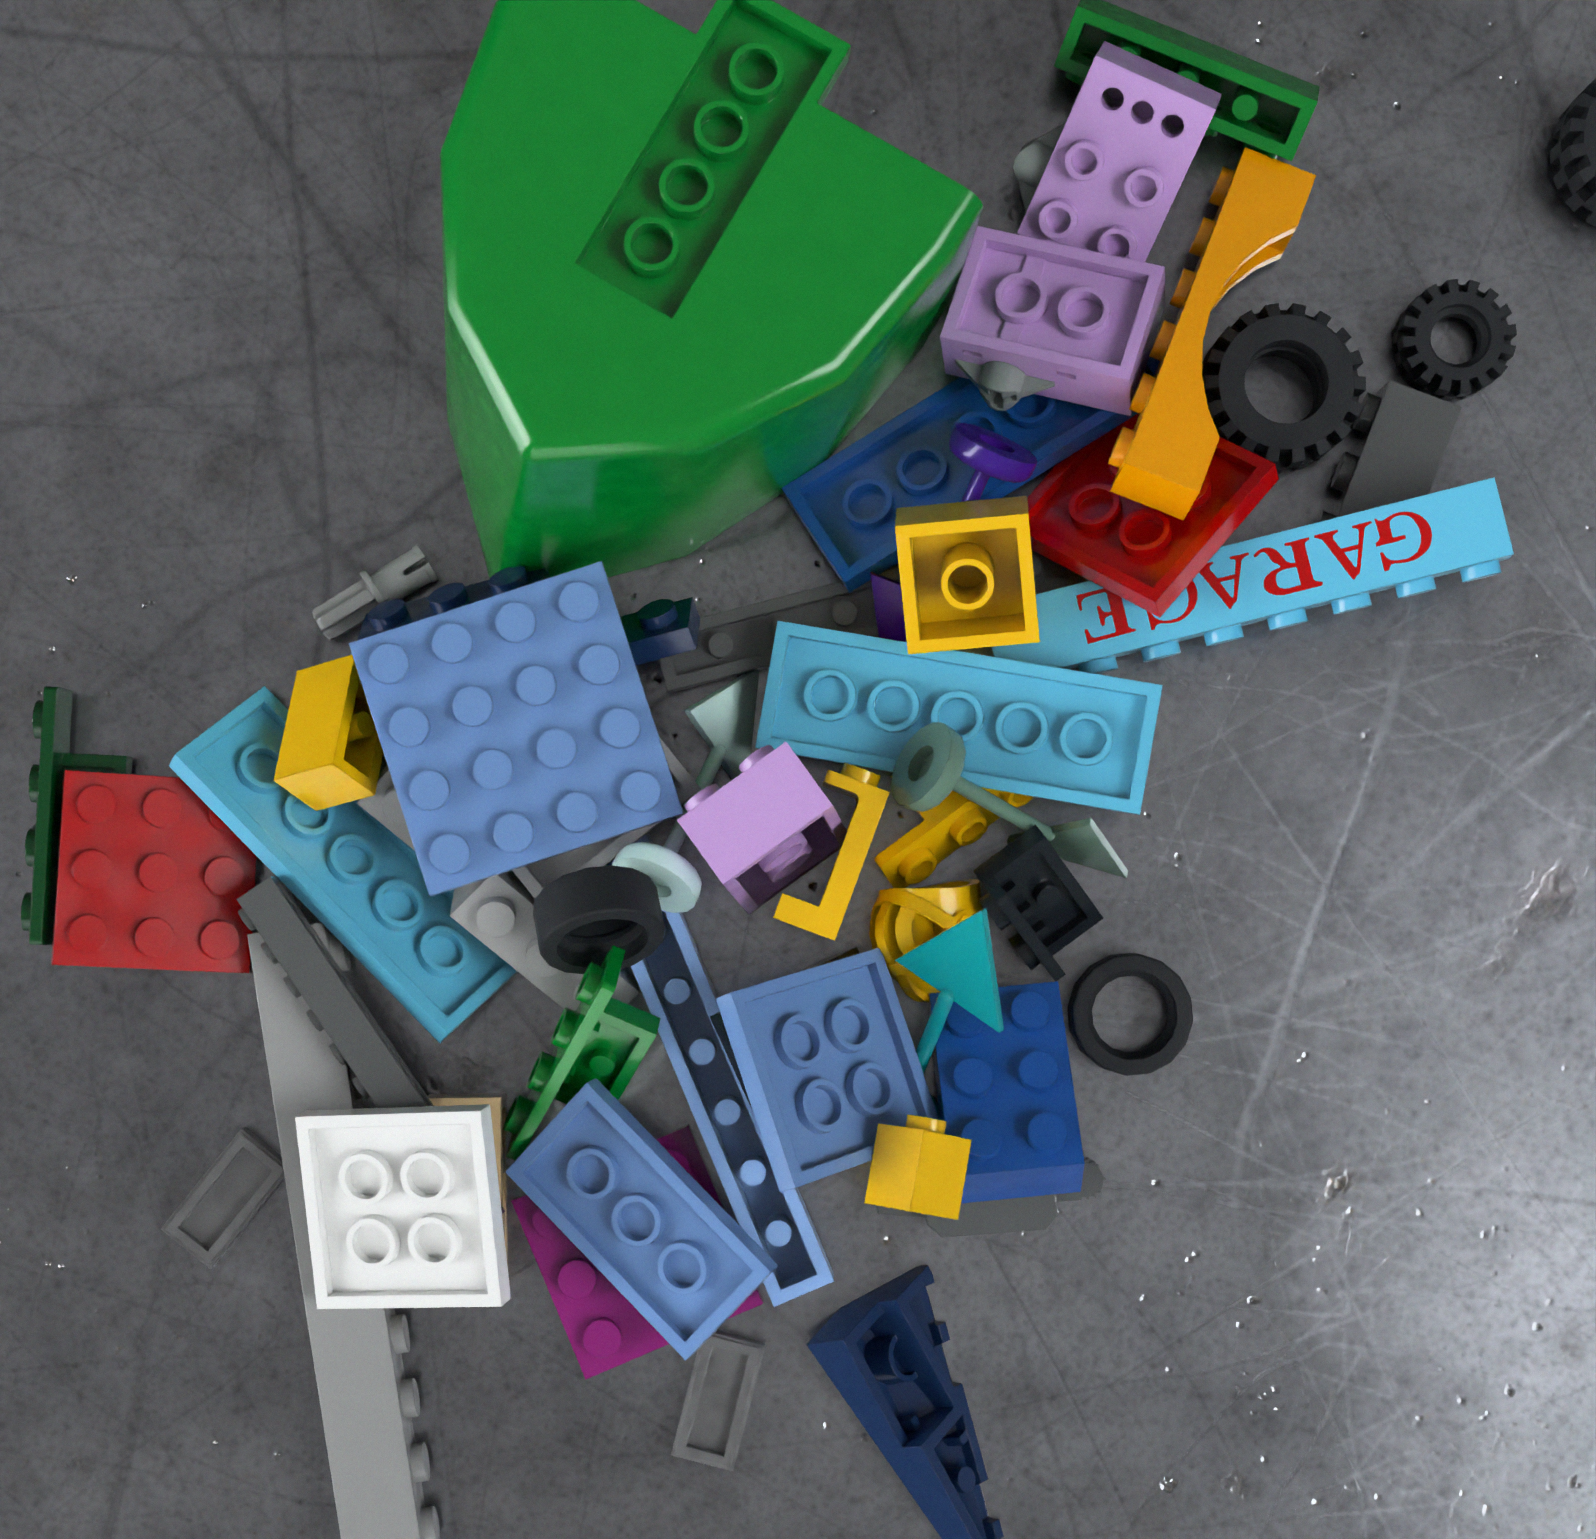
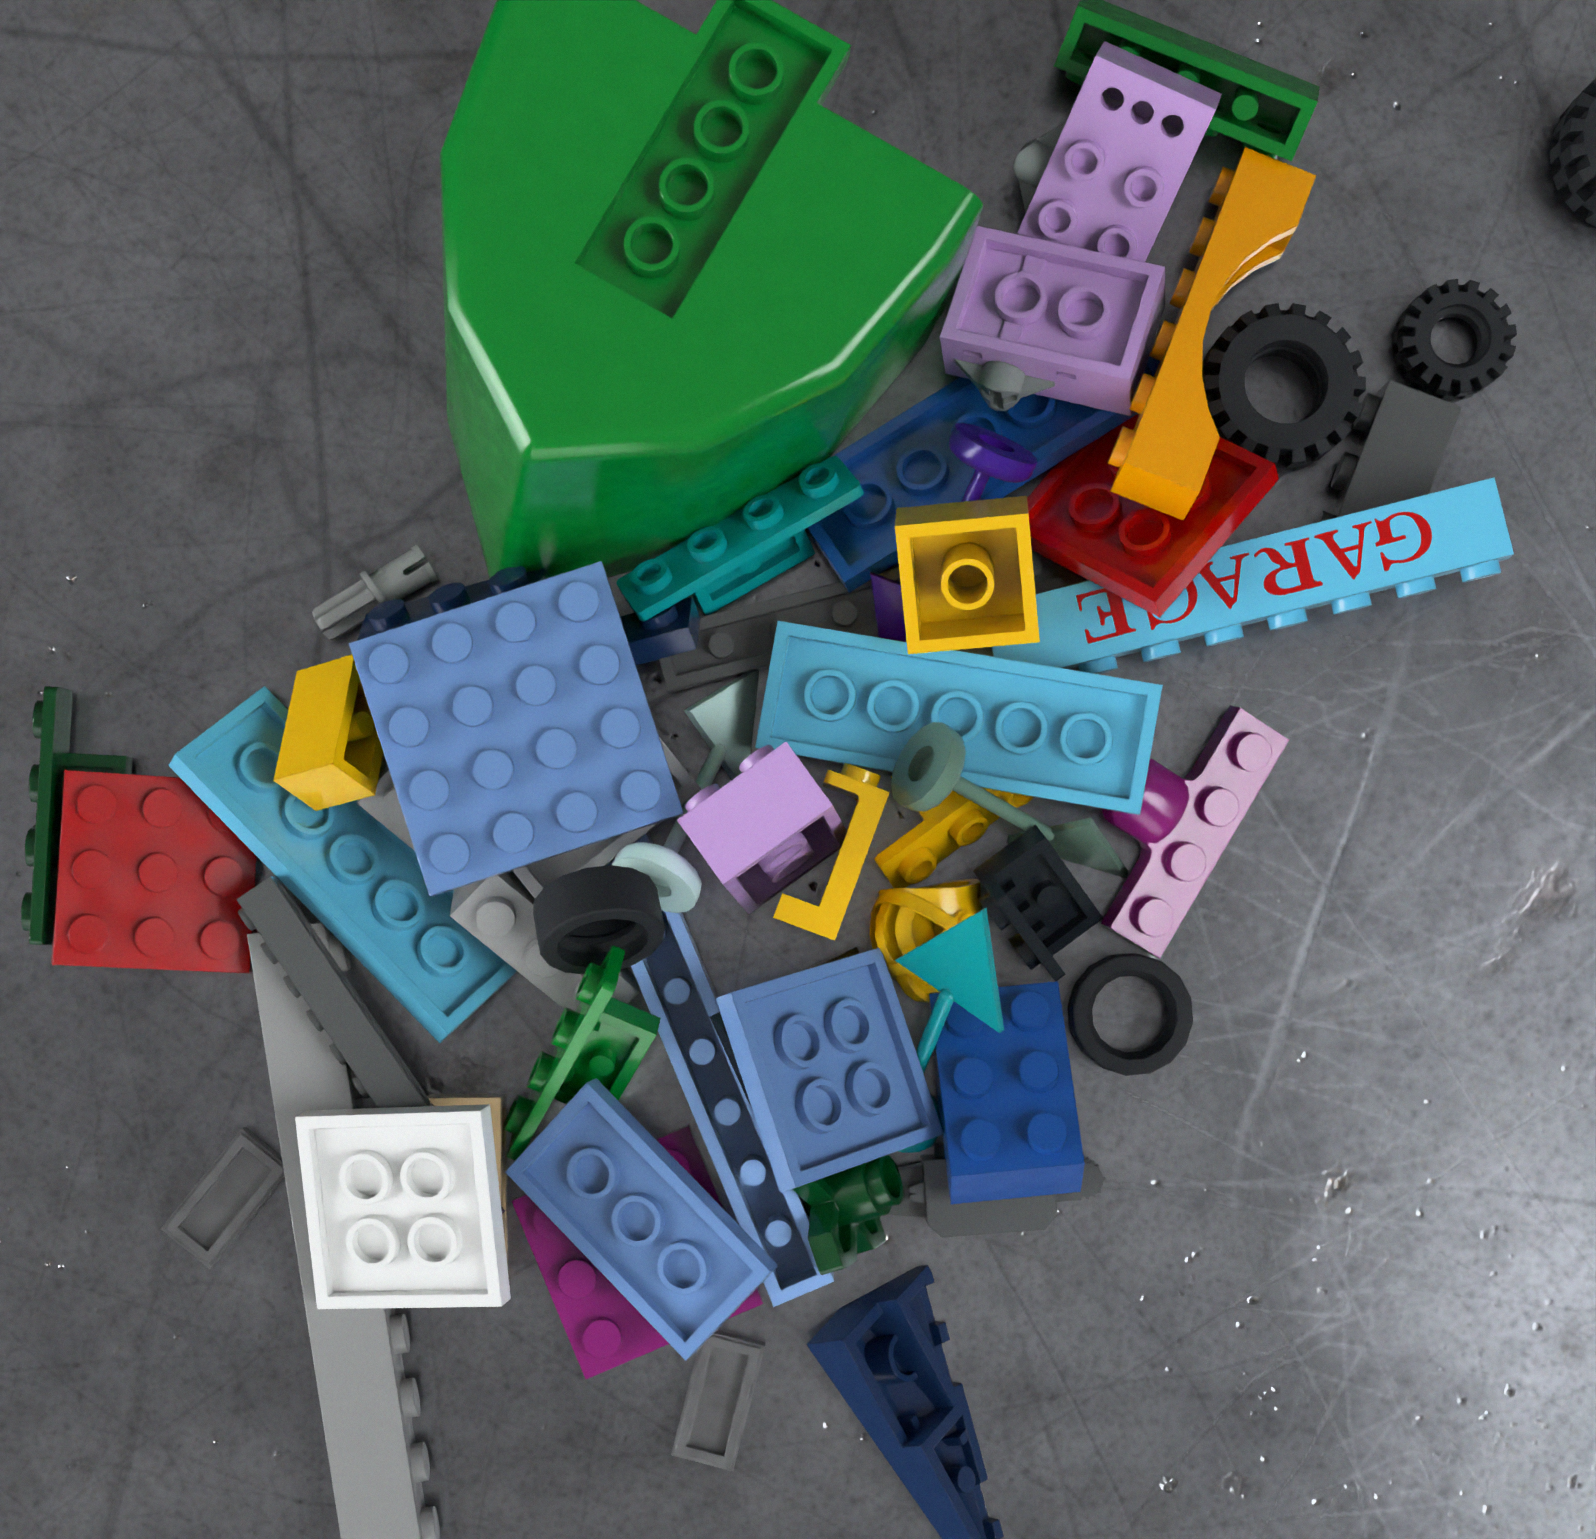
yellow brick [864,1115,972,1220] -> none
none -> teal bracket [616,456,864,621]
none -> dark green plant [793,1155,903,1275]
none -> plate [1101,705,1289,959]

